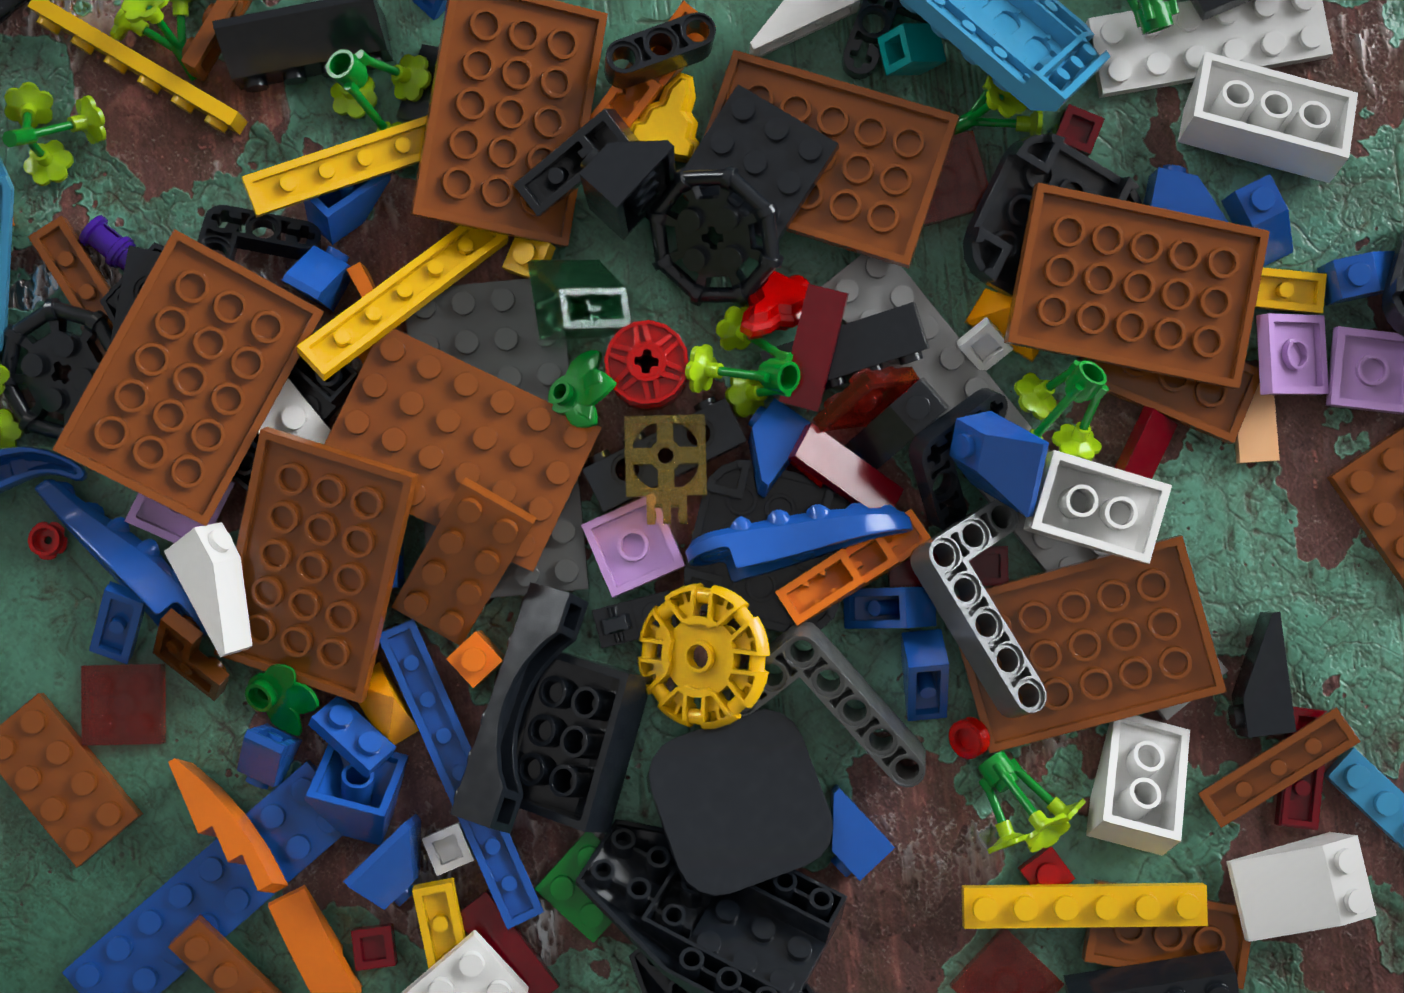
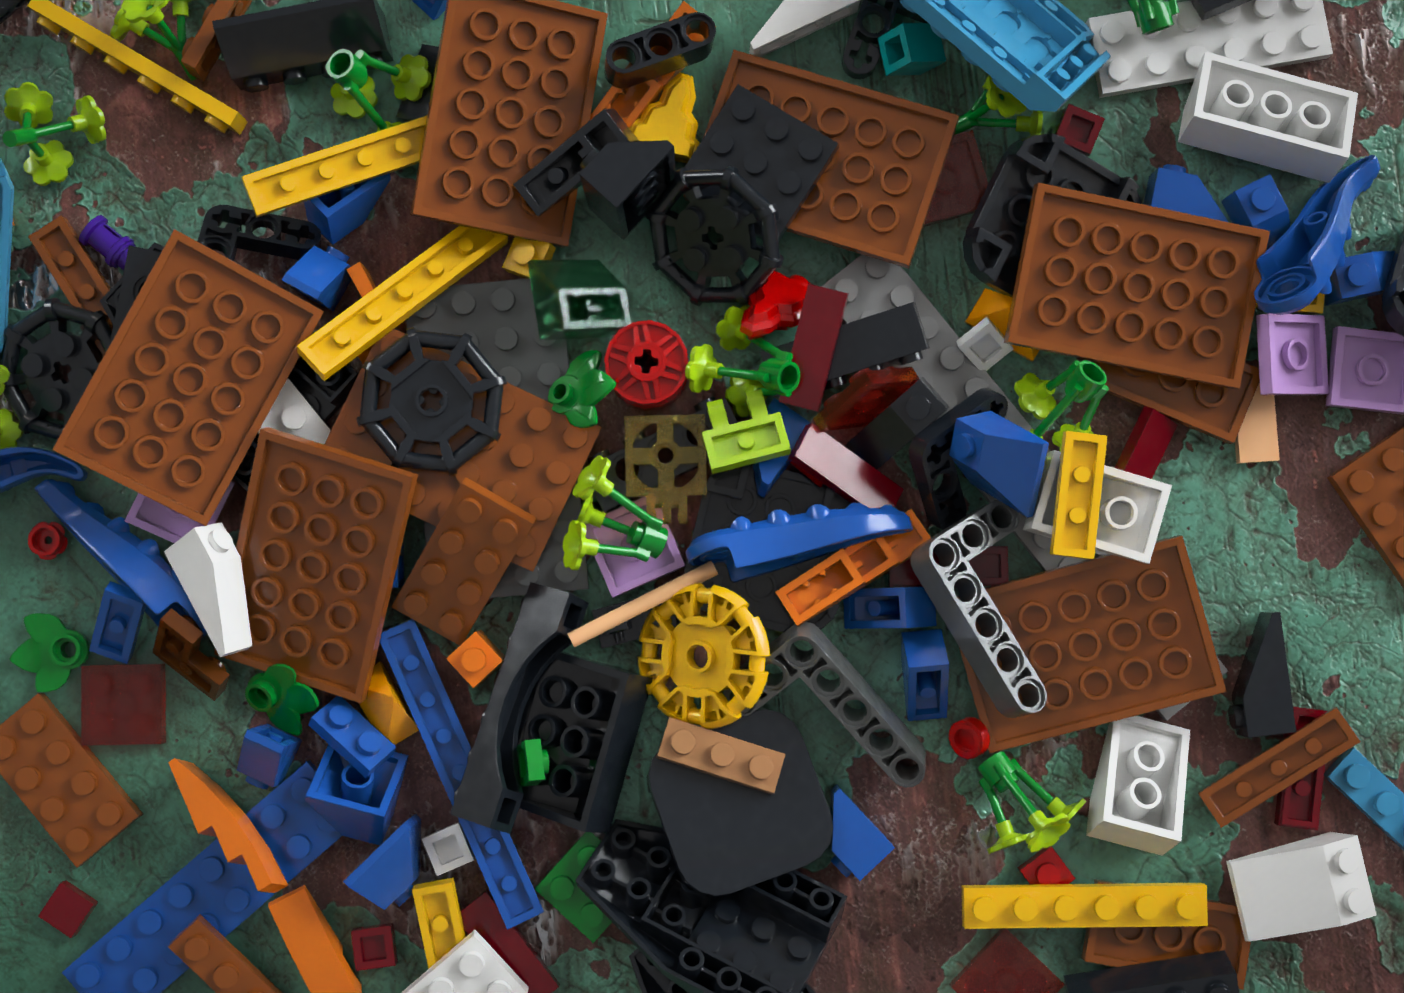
none -> green plate [10,613,90,692]
none -> dark red tile [38,880,98,938]
none -> black plate [356,327,507,476]
none -> green plate [517,739,549,787]
none -> plant [563,455,668,571]
none -> light nougat bar [567,561,718,648]
none -> medium nougat plate [656,717,786,795]
none -> lime plate [702,389,791,474]
none -> yellow plate [1050,431,1107,559]
none -> blue animal [1254,155,1381,315]

